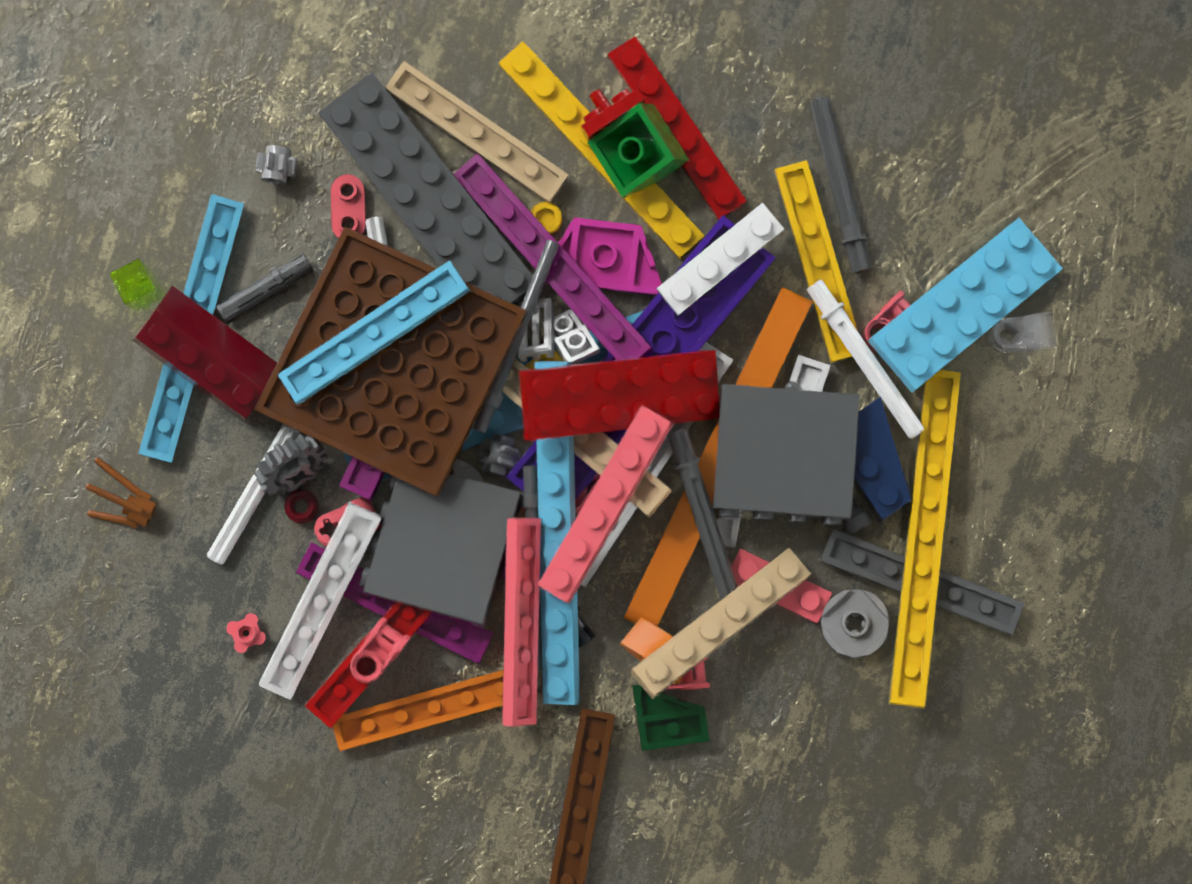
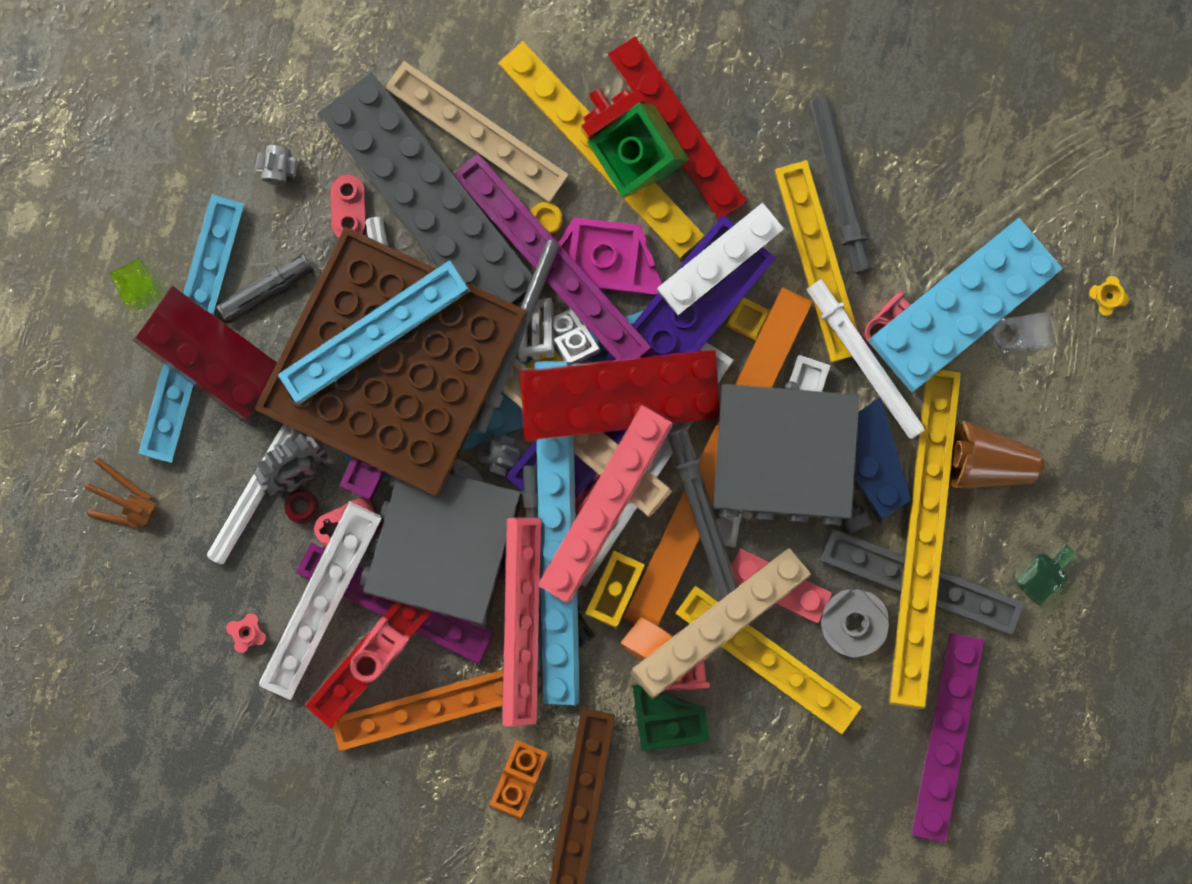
none -> orange slope [489,740,548,821]
none -> yellow brick [585,551,645,629]
none -> yellow plate [675,586,862,735]
none -> yellow tile [726,298,771,342]
none -> magenta plate [911,633,984,842]
none -> dark orange cone [949,421,1045,489]
none -> clear green piece [1015,545,1076,606]
none -> yellow plate [1089,276,1129,316]

